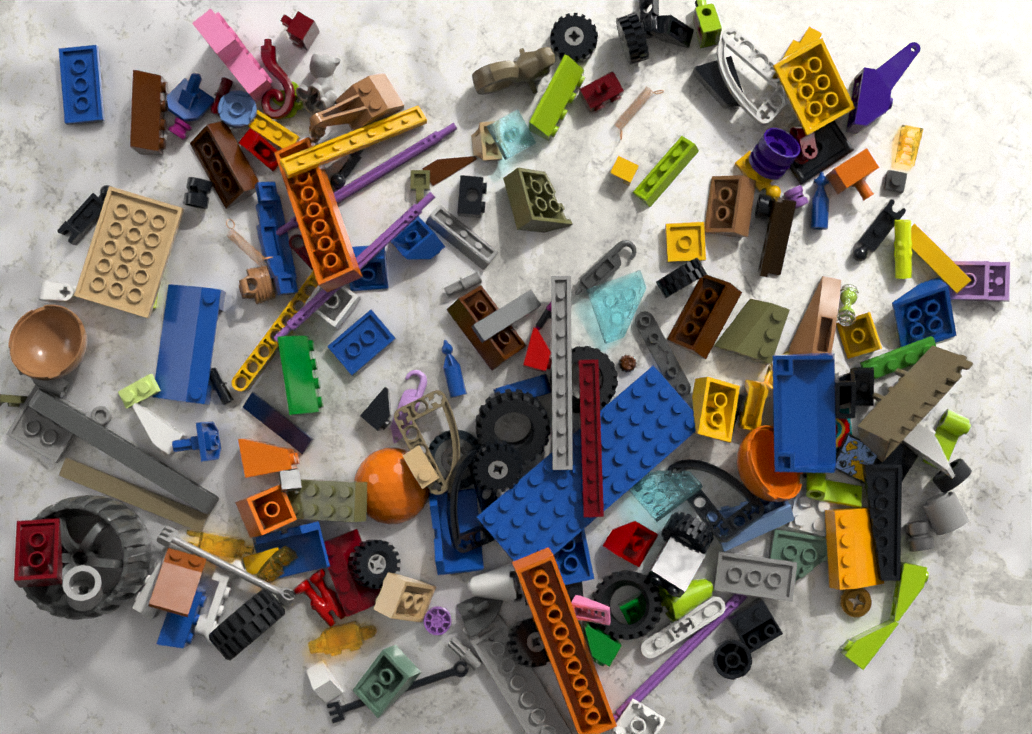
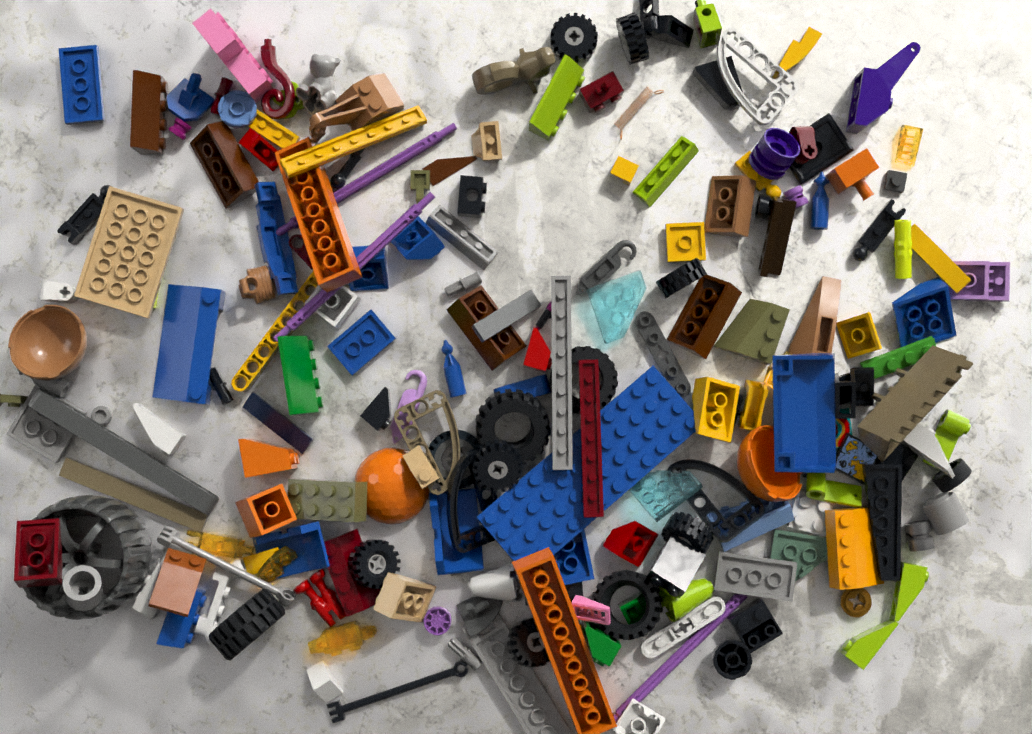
yellowish green plate [118,374,161,409] -> none
blue piece [172,421,221,462] -> none
black wheel [183,177,213,209] -> none
light nougat piece [226,219,273,266] -> none
tile [279,469,302,492] -> none
dark red brick [280,11,320,51] -> none
sand green slope [353,645,421,718] -> none
clear light blue plate [486,110,536,160] -> none
olive wedge [503,168,573,233] -> none
reddish brown piece [618,354,637,373] -> none
yellow slope [773,38,855,135] -> none
clear piece [836,284,859,326] -> none

